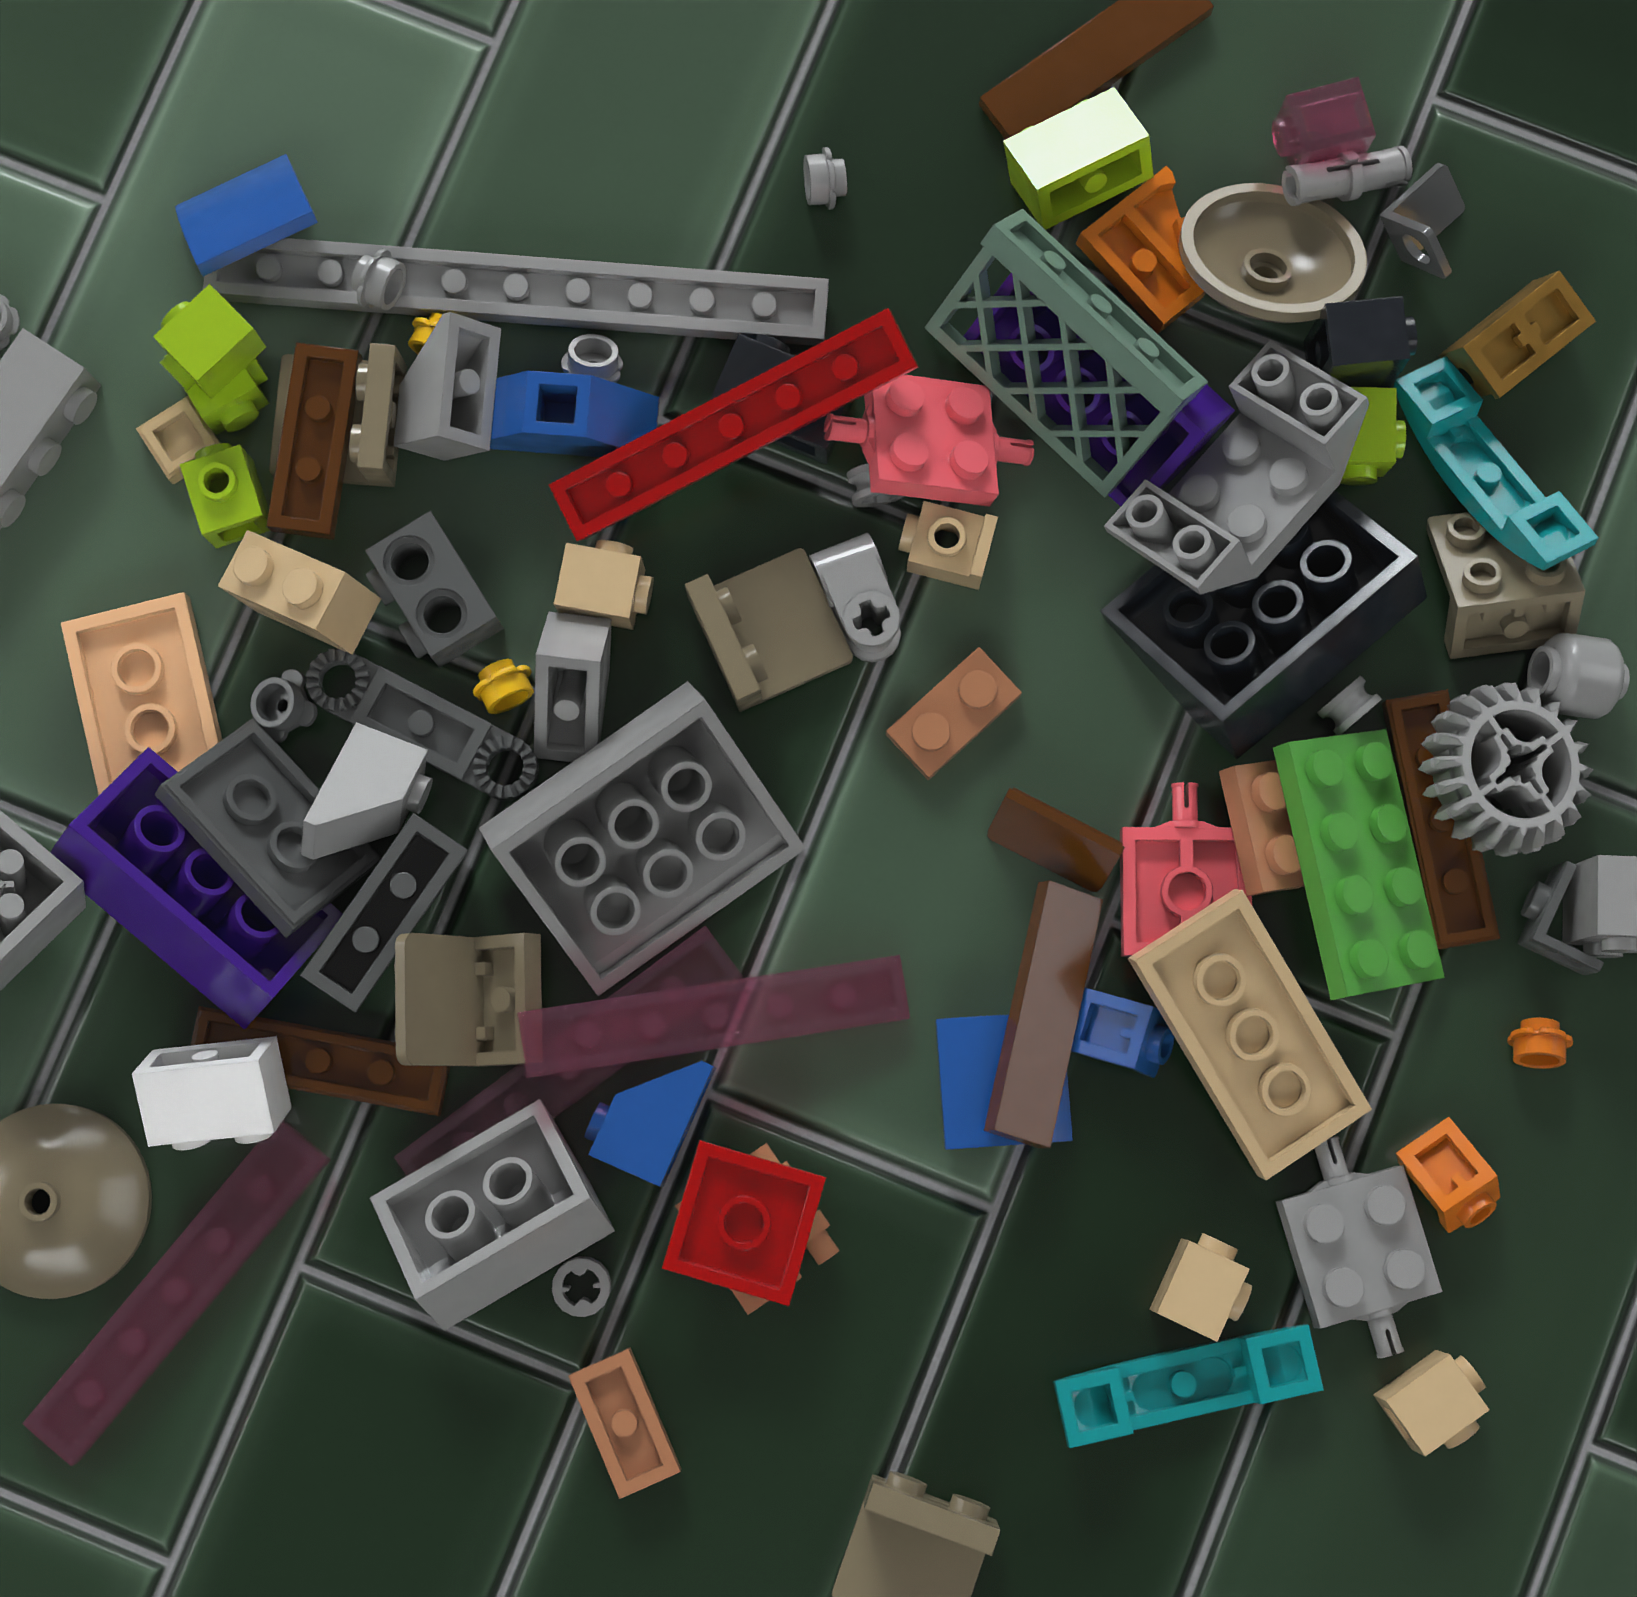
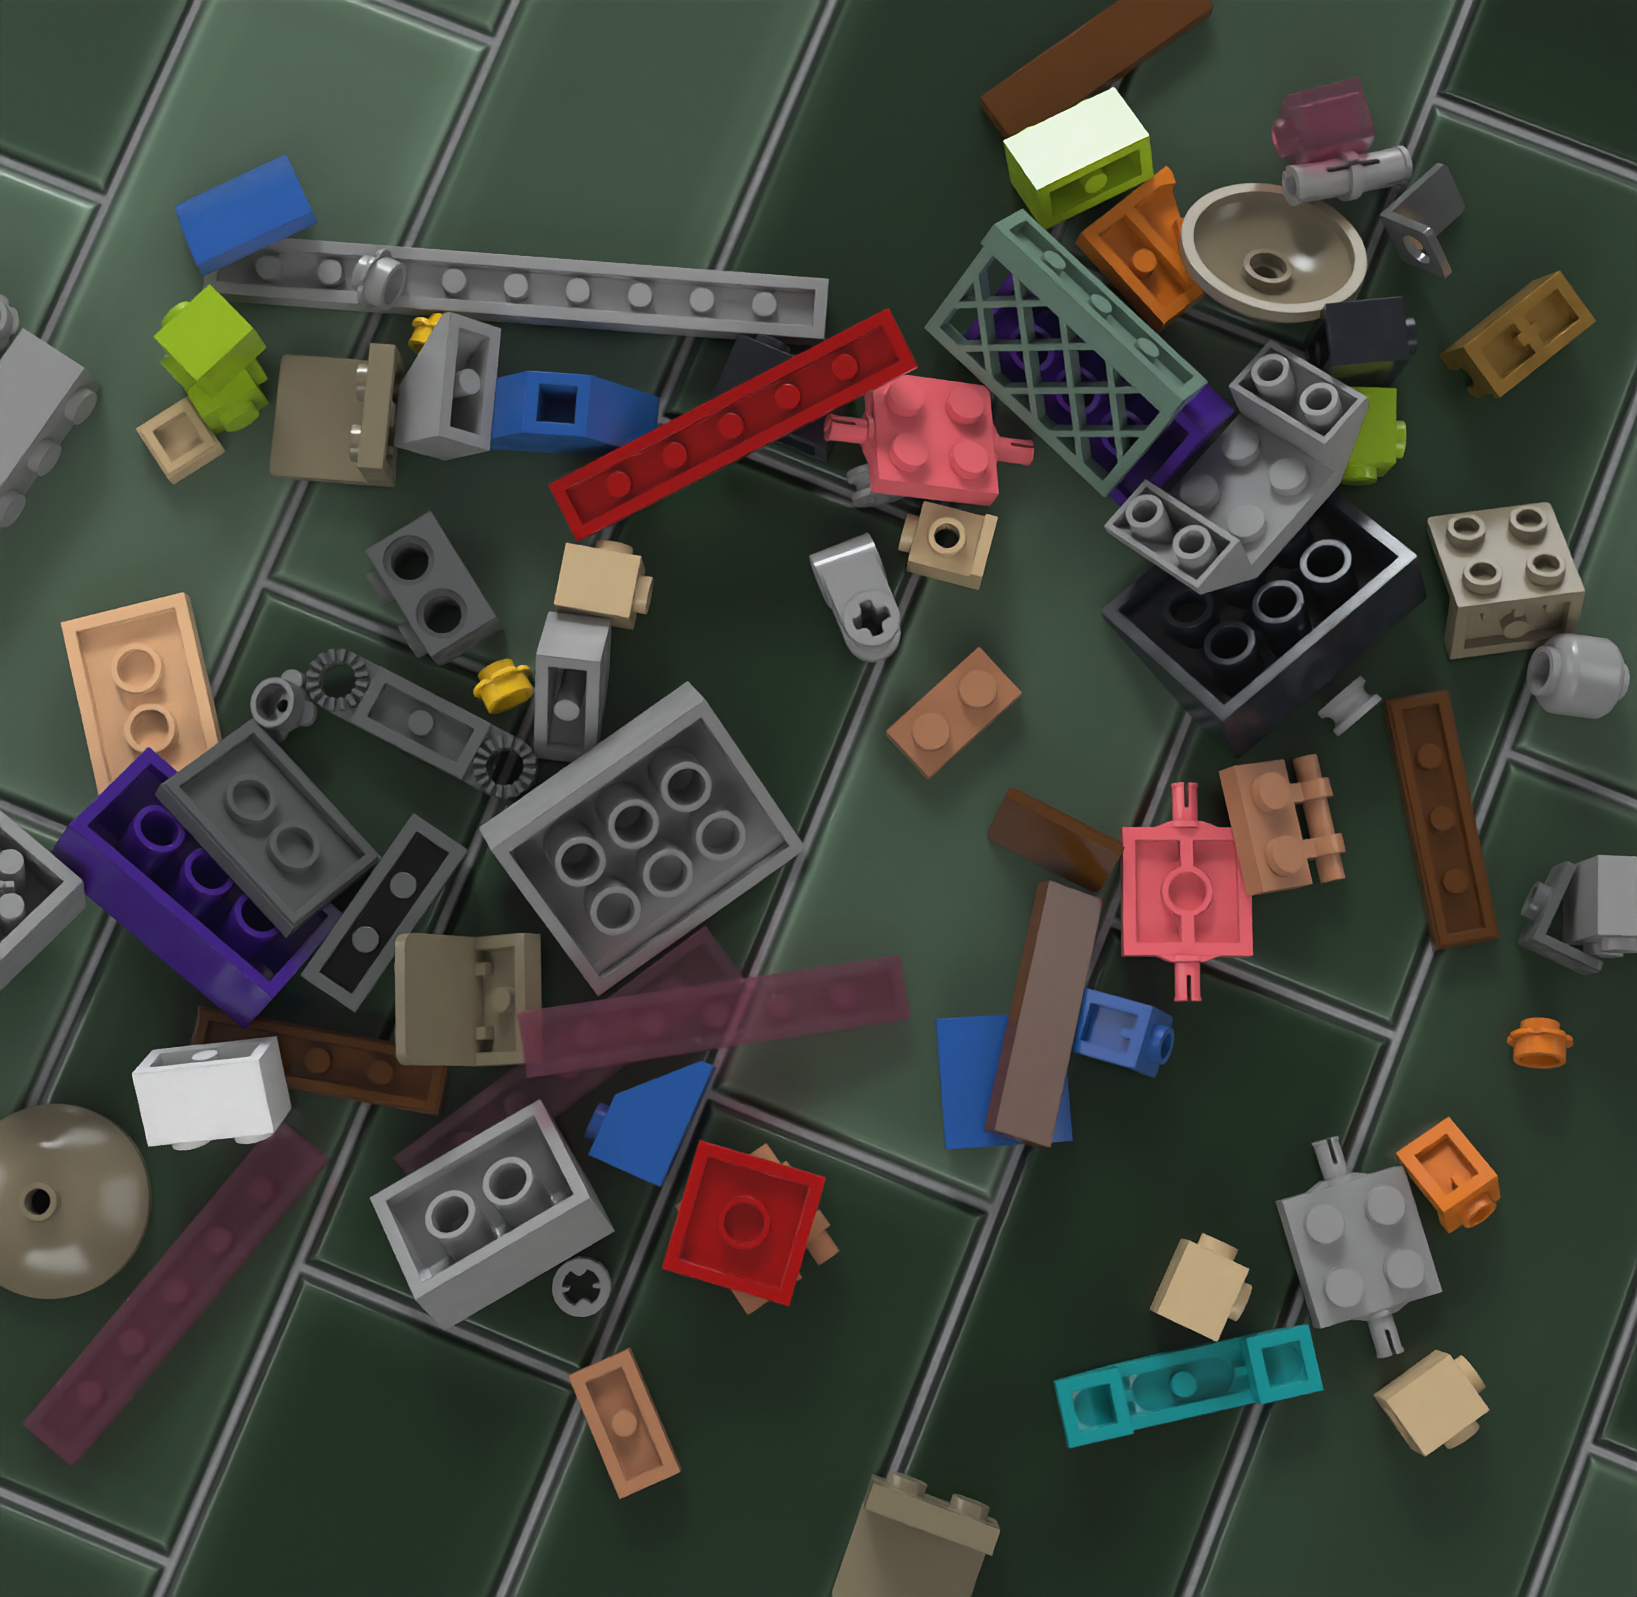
lime brick [179,443,271,549] -> none
tan brick [218,530,381,655] -> none
reddish brown plate [267,342,363,540] -> none
light grey slope [301,722,433,860] -> none
light grey plate [561,334,623,383] -> none
dark tan bracket [685,548,853,712] -> none
light grey plate [803,147,847,210] -> none
tan plate [1128,889,1372,1180] -> none
bright green plate [1273,729,1445,1000] -> none
teal slope [1393,356,1599,570] -> none
light grey gear [1418,683,1594,857] -> none

